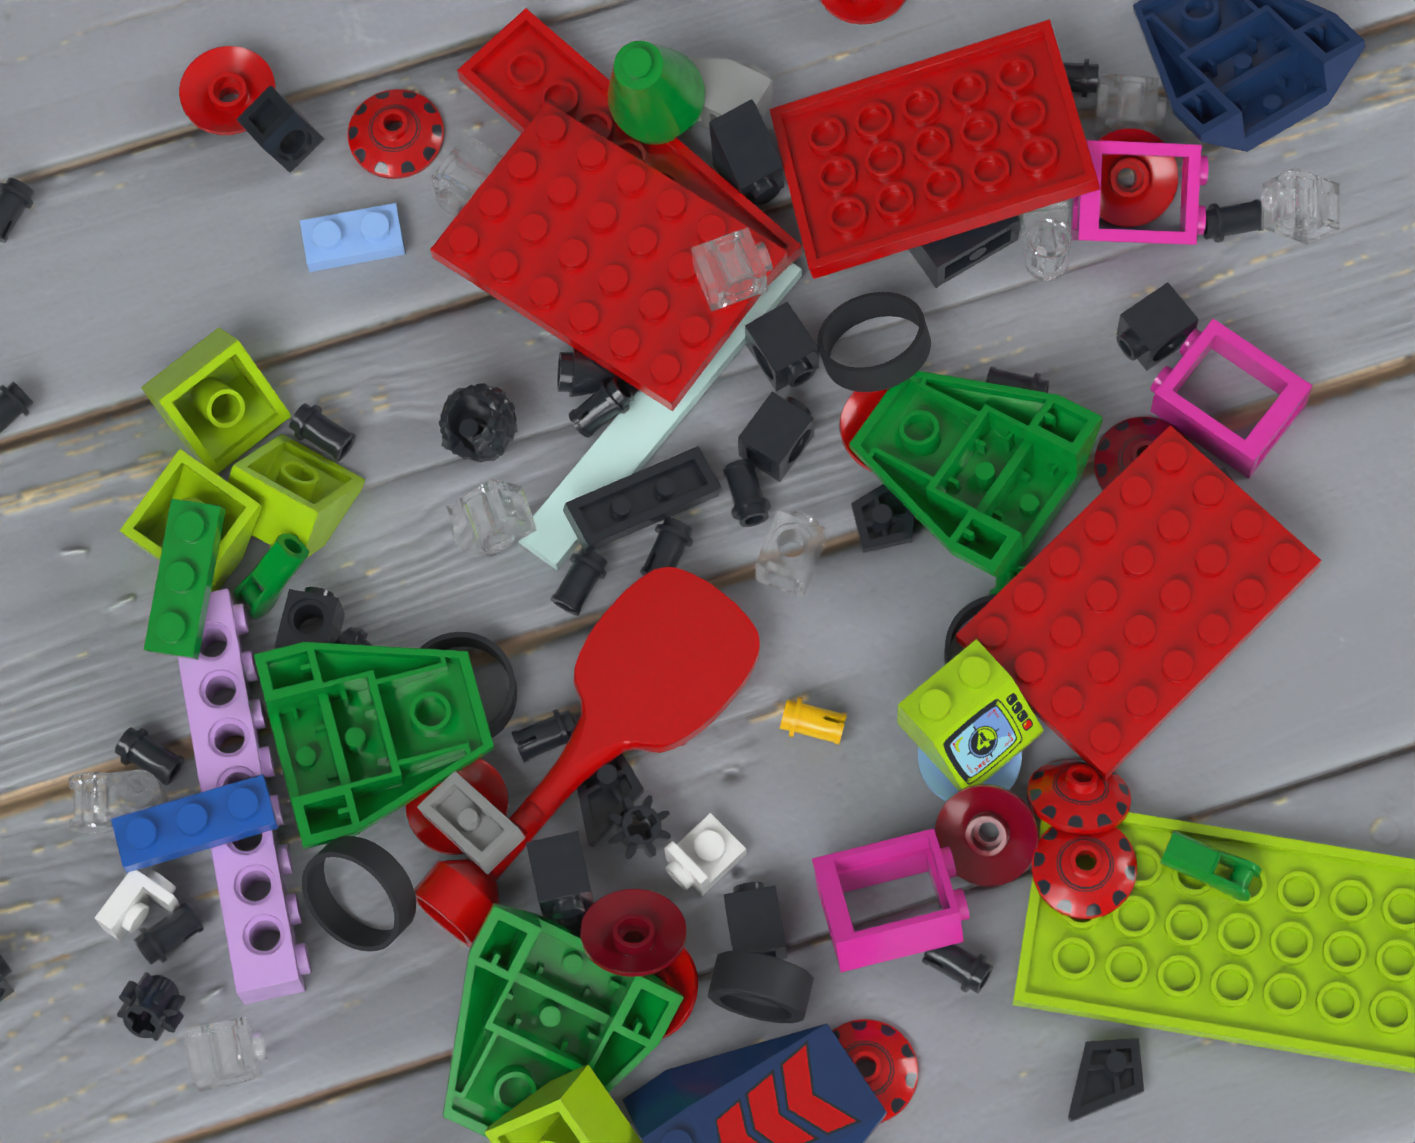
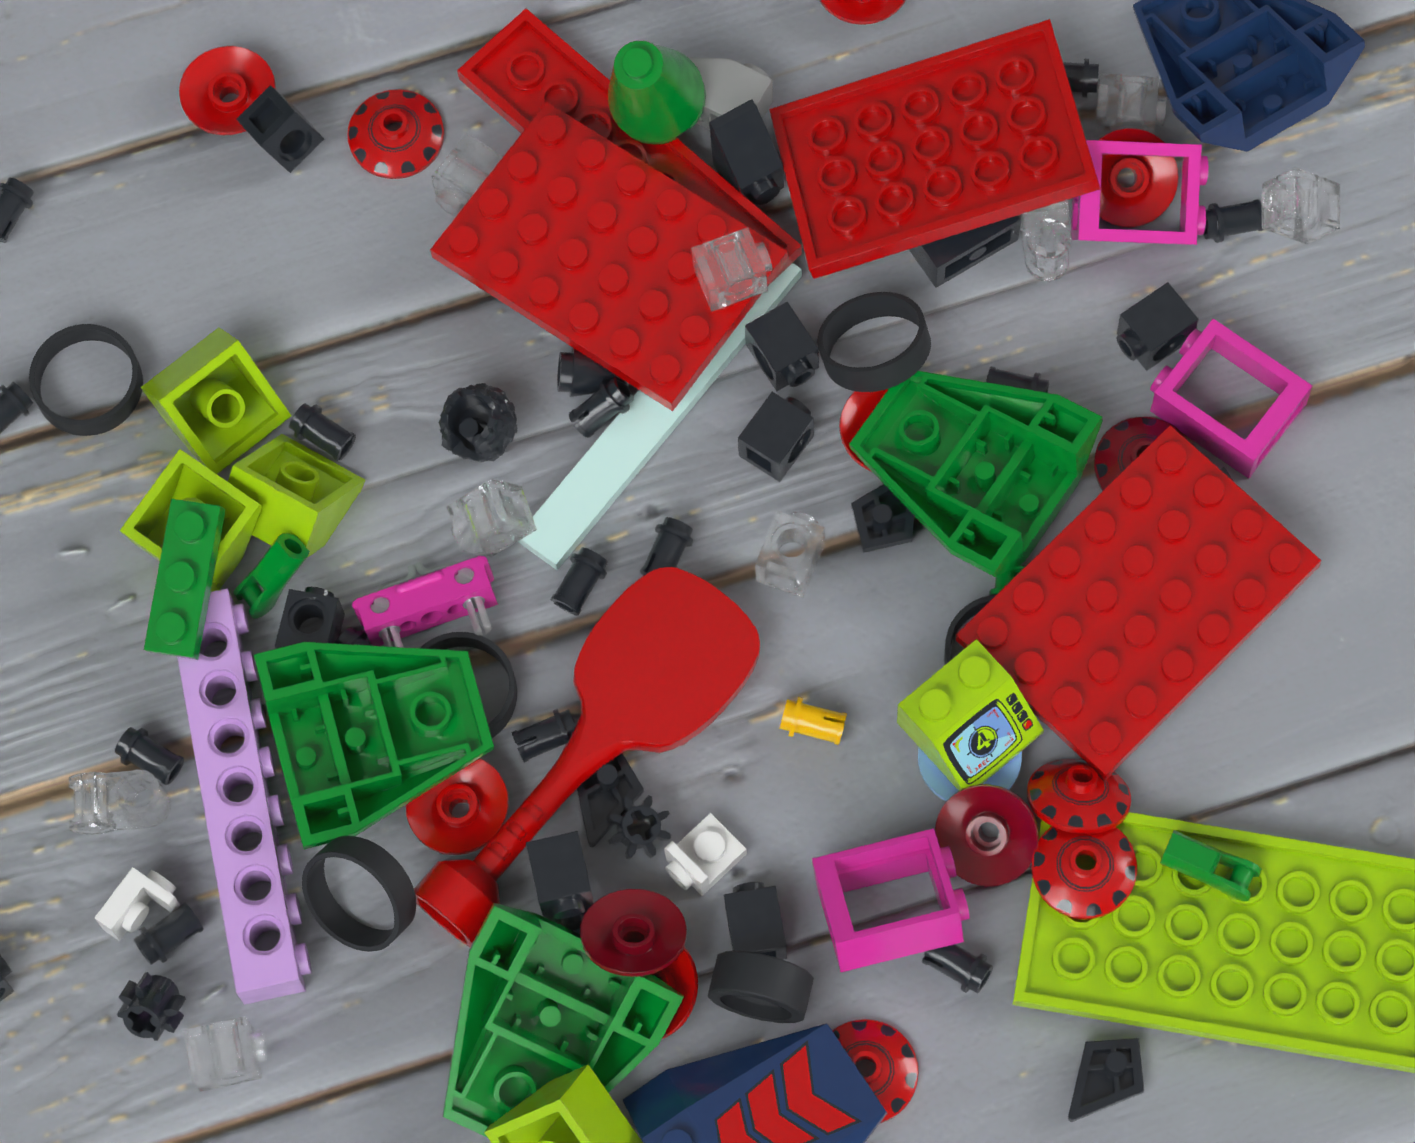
blue plate [111,774,279,873] -> none
light blue plate [300,203,406,272] -> none
light grey plate [417,771,525,874] -> none
black plate [563,446,722,553] -> none
black pin [723,459,771,527] -> none
none -> black tyre [29,324,143,436]
none -> dark pink piece [352,555,498,648]

